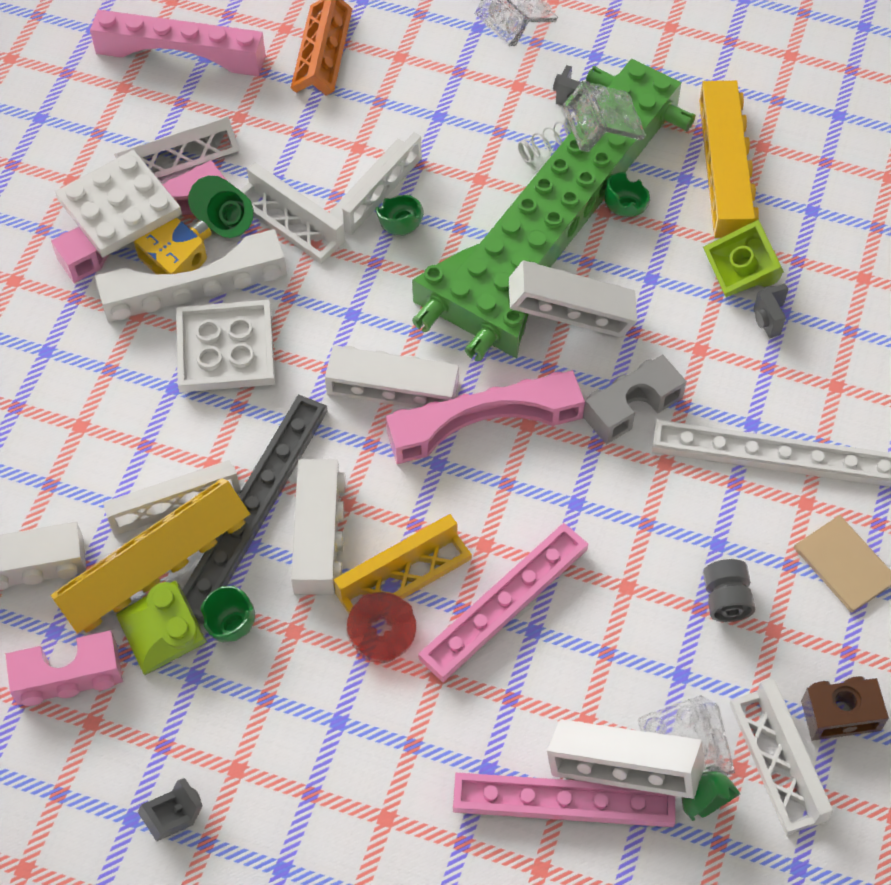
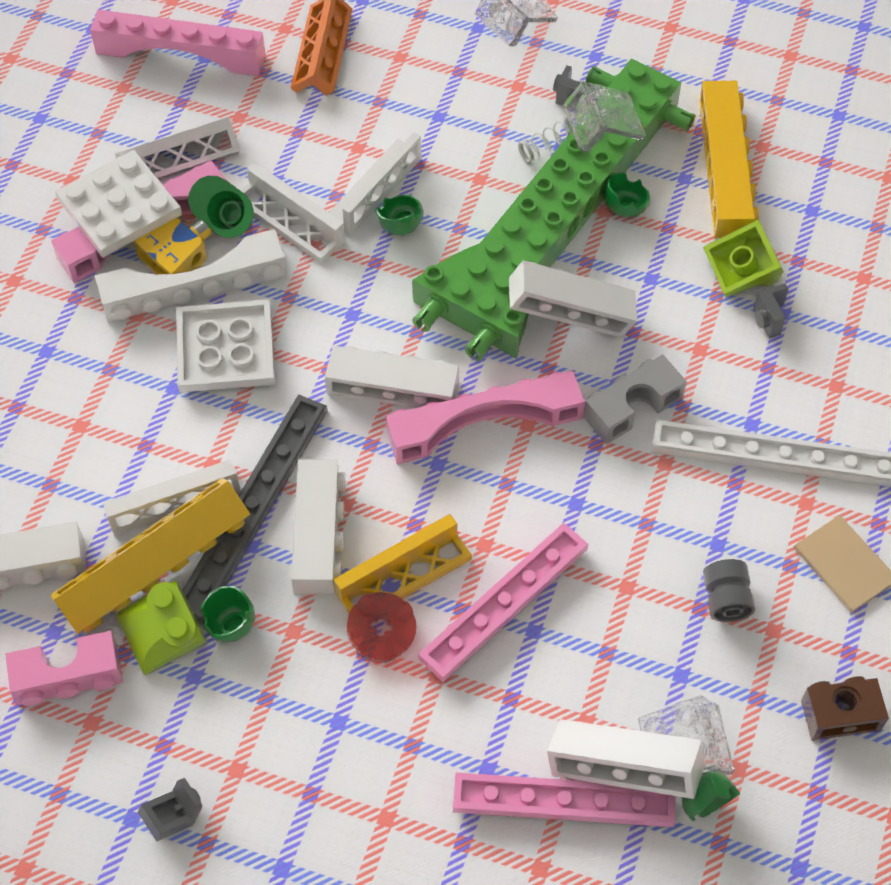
white fence [729,678,833,835] -> none

